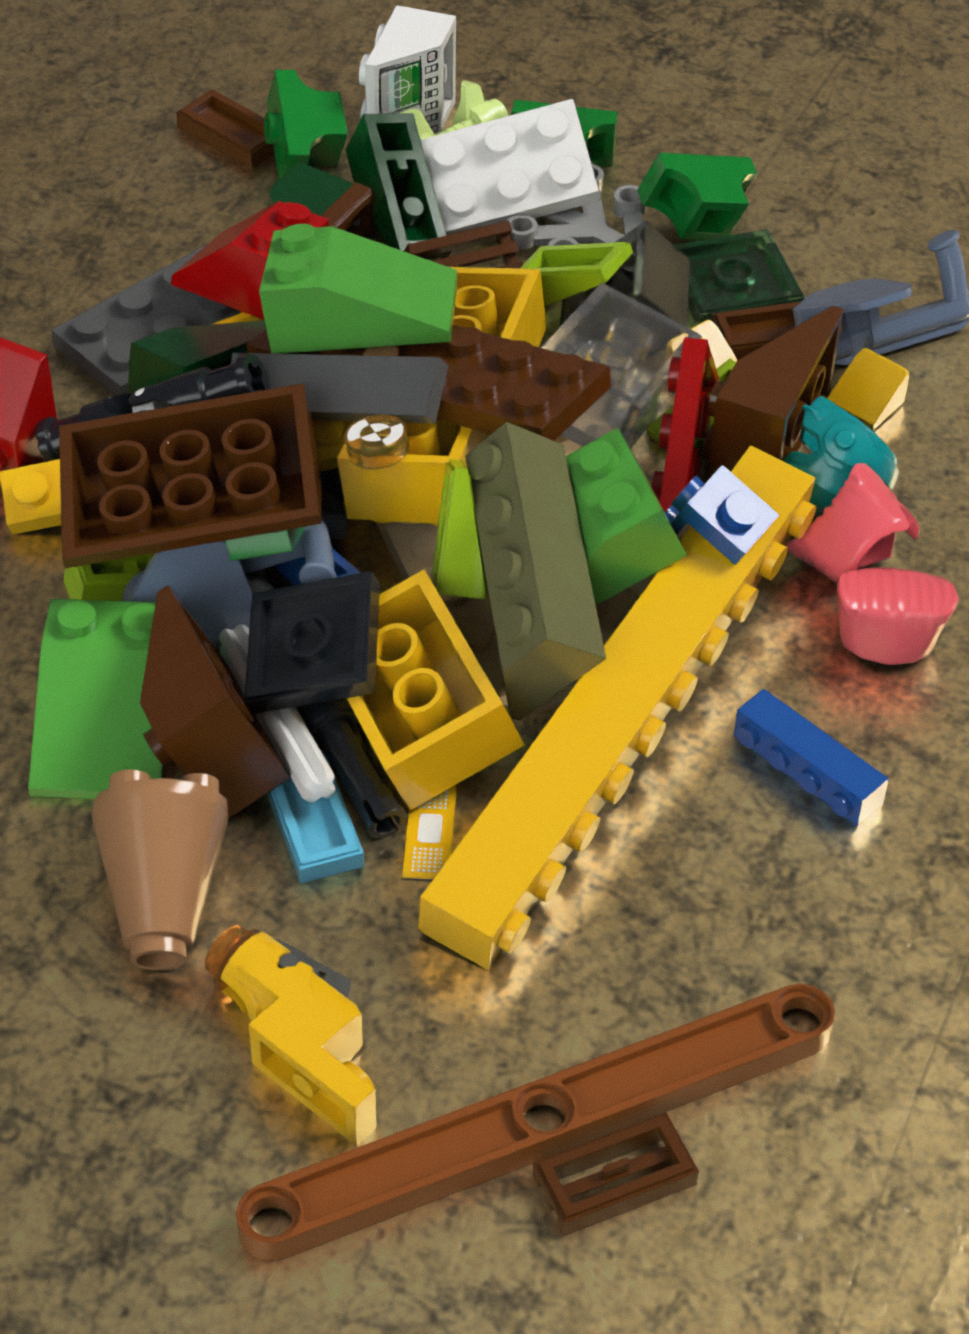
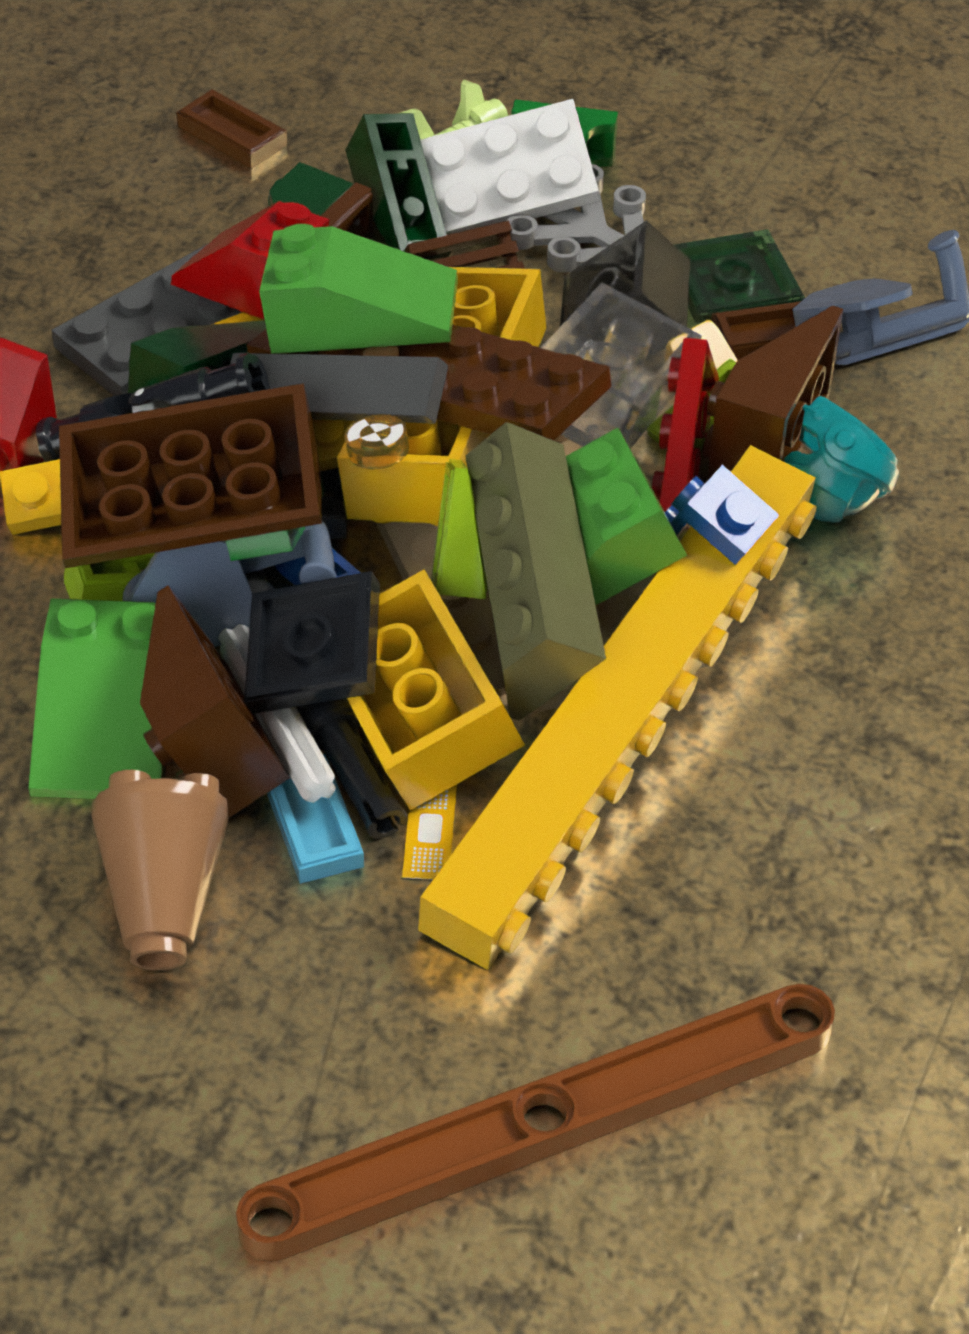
yellow plate [205,925,377,1147] -> none
green brick [264,69,348,179] -> none
white slope [359,5,456,134] -> none
lime slope [520,242,633,306] -> none
reddish brown tile [532,1112,699,1236] -> none
green brick [637,153,757,241] -> none
blue piece [734,689,889,826] -> none
coral hair [786,463,920,584] -> none
yellow slope [827,348,909,431] -> none
coral hair [837,567,959,666] -> none

